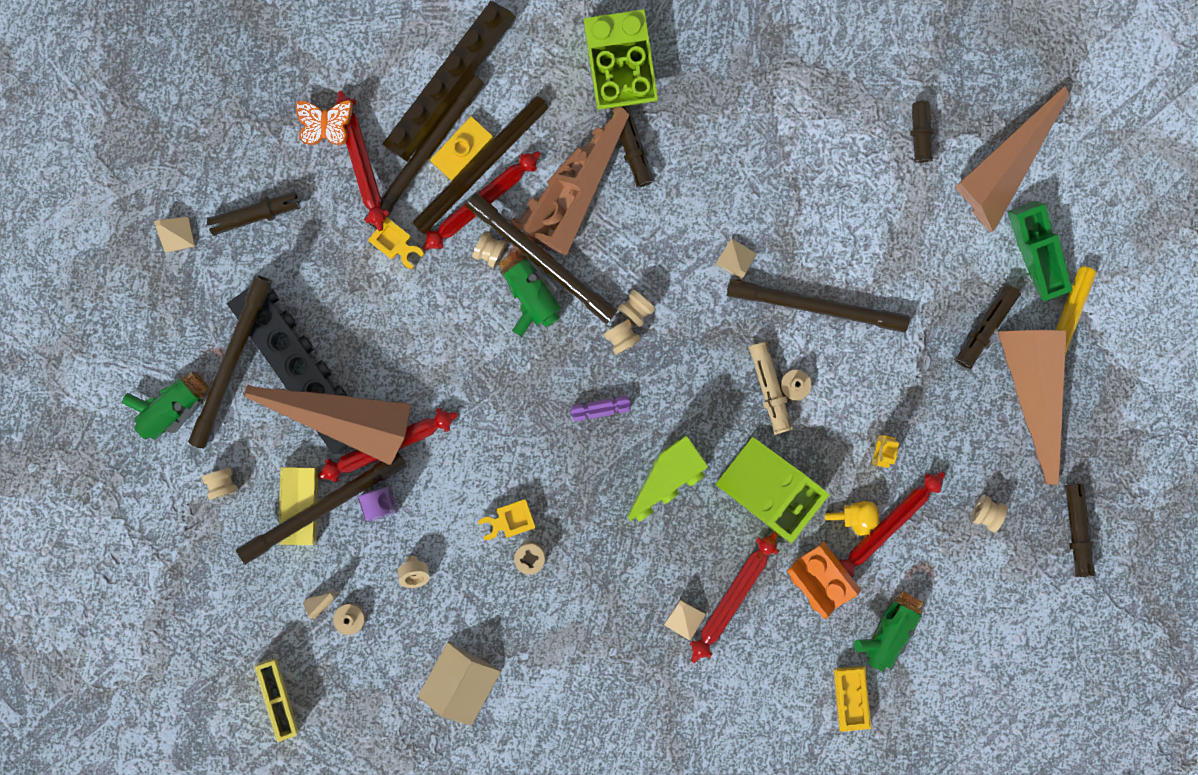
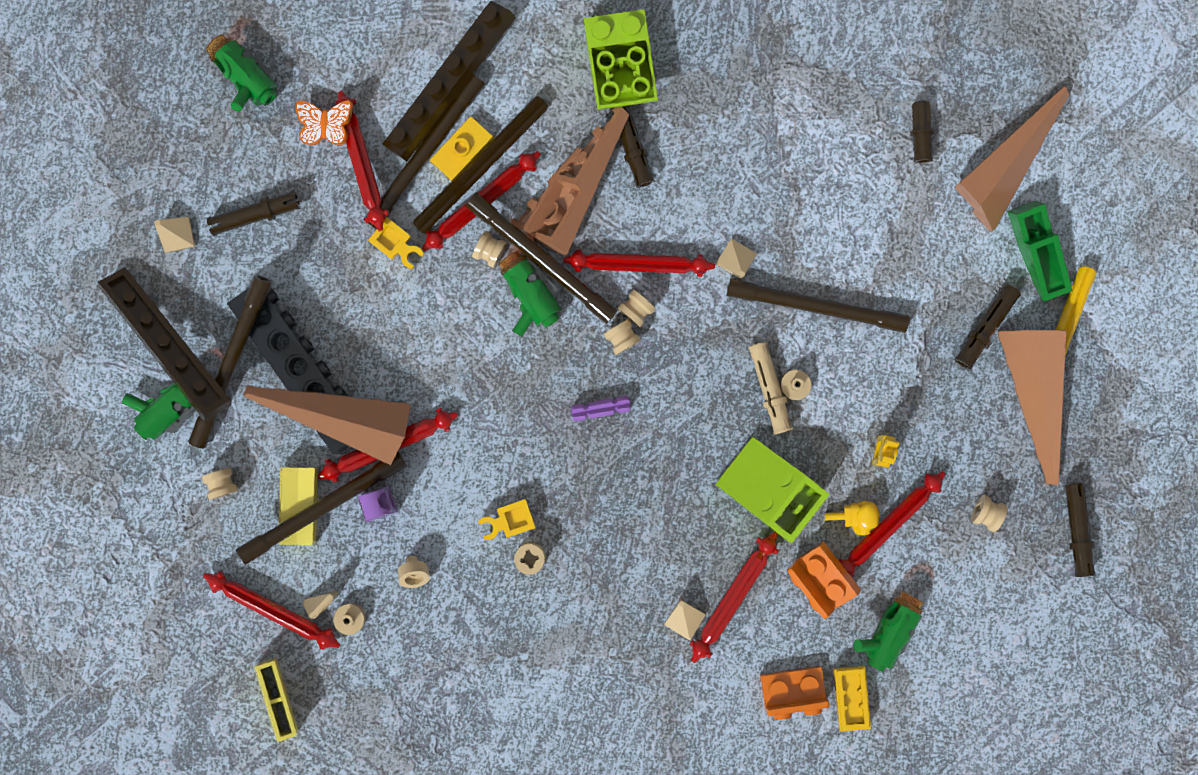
tan slope [418,642,501,726] -> none
lime slope [626,436,708,522] -> none
none -> dark brown plate [98,267,231,421]
none -> red wheel [203,571,340,650]
none -> green piece [206,34,277,112]
none -> red wheel [563,249,715,277]
none -> orange bracket [759,666,830,720]

